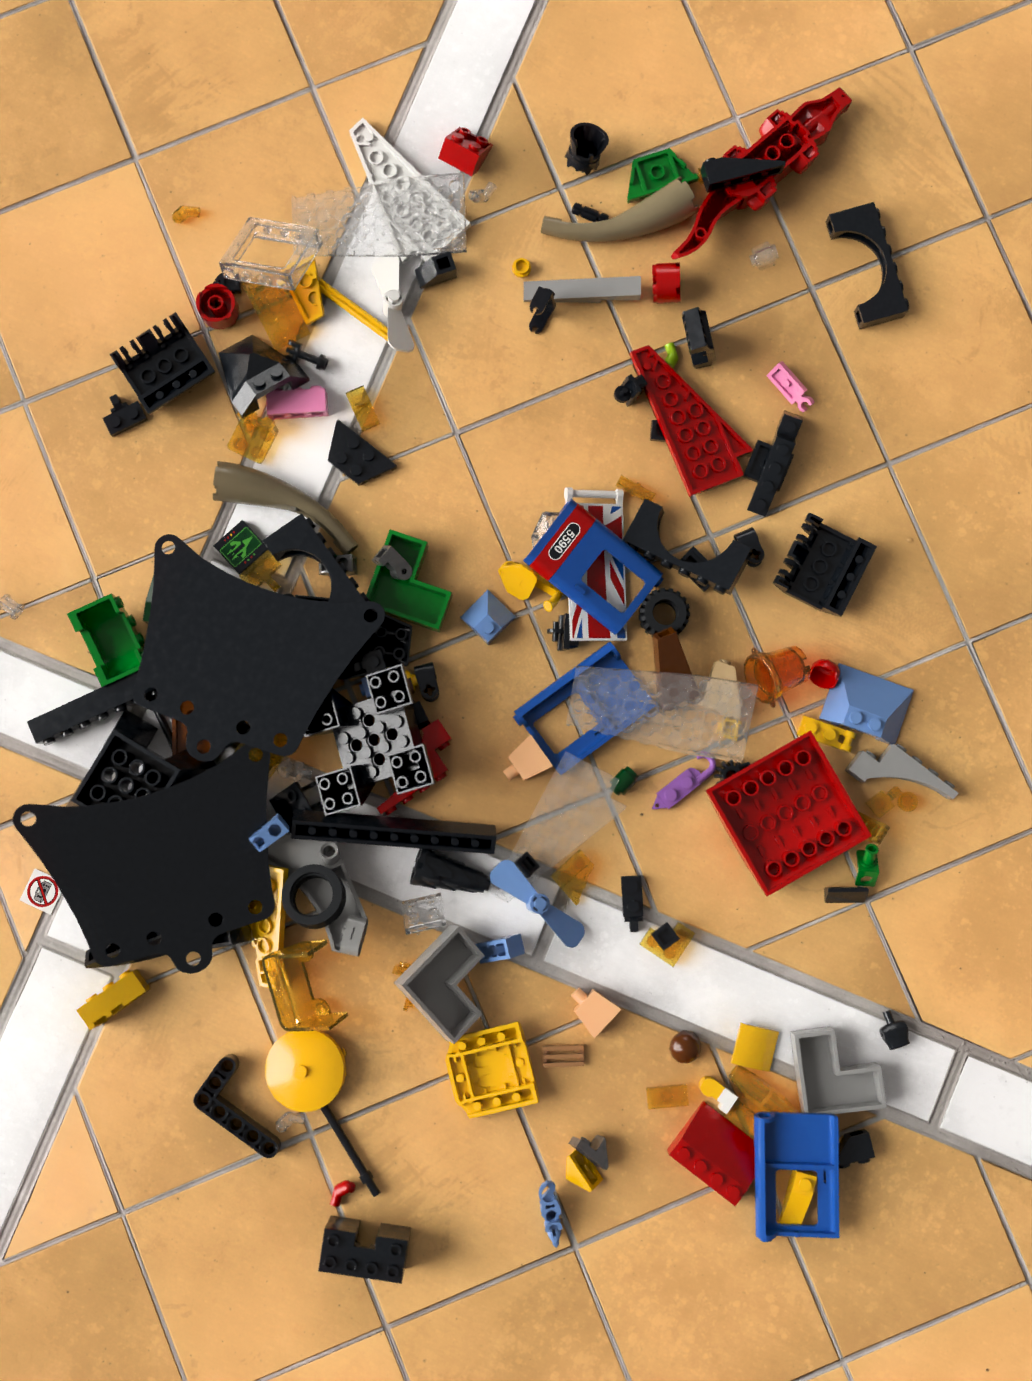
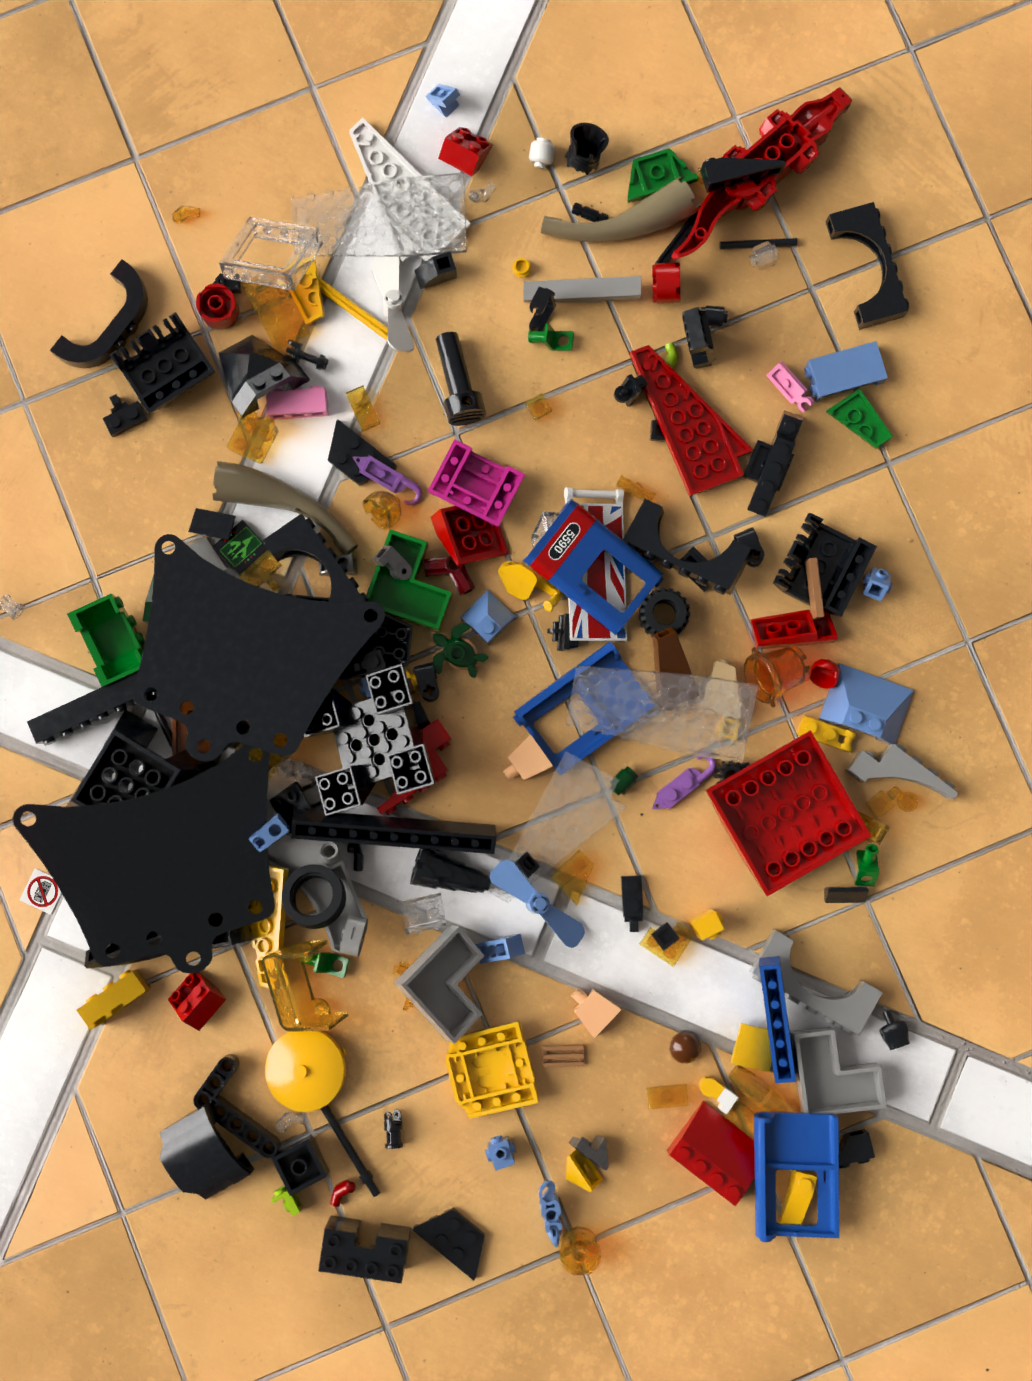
none -> black arch [50,259,148,368]
none -> black slope [160,1102,254,1200]
none -> red slope [168,972,226,1031]
none -> black piece [188,508,236,540]
none -> white slope [188,537,227,571]
none -> black brick [271,1134,330,1196]
none -> lime bracket [271,1186,303,1217]
none -> green bracket [301,951,350,978]
none -> black arm [347,843,364,872]
none -> medium lavender plate [353,455,422,505]
none -> clear yellow cylinder [363,490,401,530]
none -> black piece [384,1109,403,1149]
none -> black wing [412,1208,485,1281]
none -> dark red piece [424,556,476,596]
none -> medium blue slope [425,84,460,117]
none -> dark pink slope [427,439,525,527]
none -> red slope [431,506,509,566]
none -> dark green animal [433,623,488,678]
none -> black piece [436,332,486,426]
none -> medium blue brick [485,1135,516,1171]
none -> clear yellow plate [525,393,552,421]
none -> green bracket [528,323,574,351]
none -> white head [529,138,555,169]
none -> clear yellow brick [559,1226,601,1276]
none -> black axle [655,205,701,265]
none -> yellow brick [688,909,725,940]
none -> black brick [701,305,728,327]
none -> black bar [719,238,797,250]
none -> red slope [750,610,838,650]
none -> light grey arch [750,929,883,1036]
none -> blue brick [759,956,796,1083]
none -> medium blue panel [804,341,888,402]
none -> medium nougat tile [805,558,825,620]
none -> green wing [826,389,893,449]
none -> medium blue brick [862,567,893,602]

